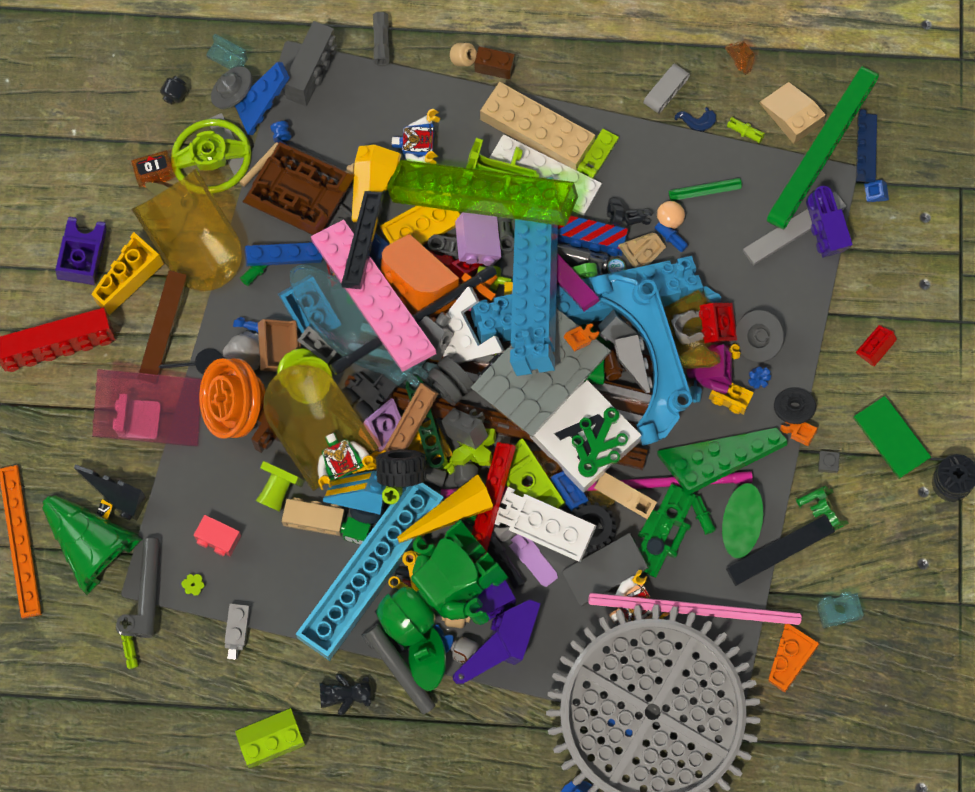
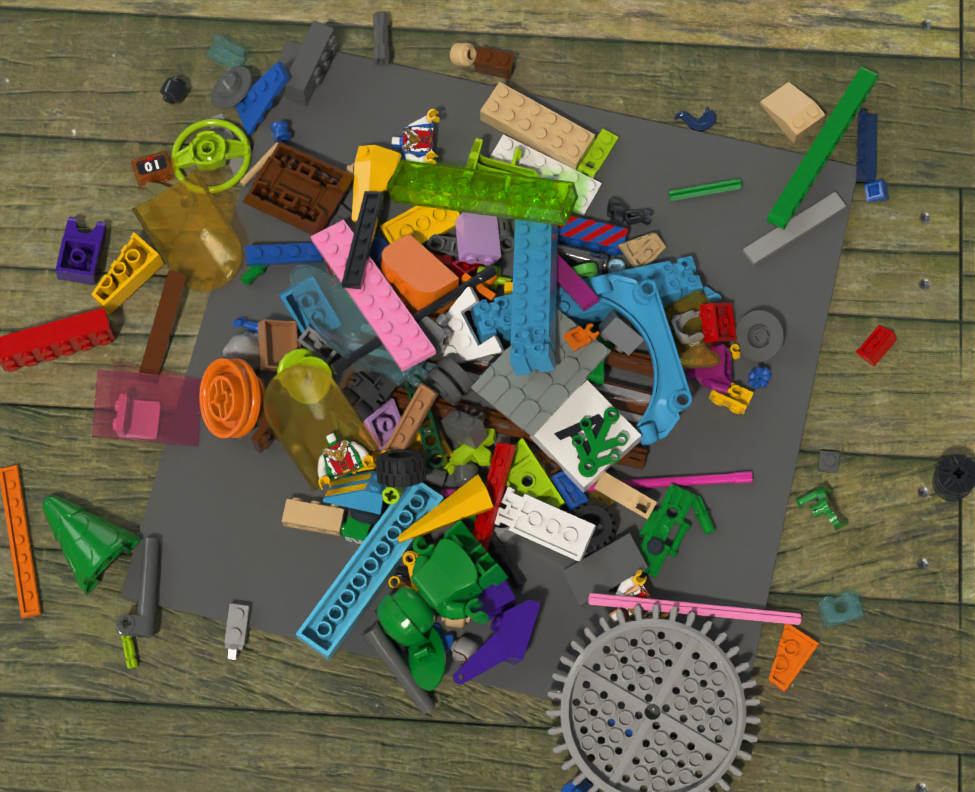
black wedge [74,464,147,521] -> none
sticker [97,499,112,519] -> none
black piece [159,348,223,375] -> none
lime plant [181,574,204,596] -> none
coral brick [194,515,241,556] -> none
lime slope [235,708,306,769] -> none
lime plant [255,461,305,512] -> none
black piece [319,673,373,716] -> none
lavender piece [509,534,558,587] -> none
reddish brown cone [604,350,623,380] -> none
light grey slope [614,335,653,393] -> none
light grey beam [643,63,690,114] -> none
blue axle [655,222,688,252] -> none
light nougat hair [657,201,685,229] -> none
green wing [657,428,787,495] -> none
dark azure piece [689,380,702,403] -> none
green shield [722,483,763,558] -> none
clear orange wing [725,41,755,75] -> none
black tile [726,515,835,586] -> none
lime pin [727,117,765,144] -> none
black wheel [774,388,816,424] -> none
orange plate [780,422,817,446] -> none
dark purple brick [806,186,853,258] -> none
green tile [853,396,931,479] -> none

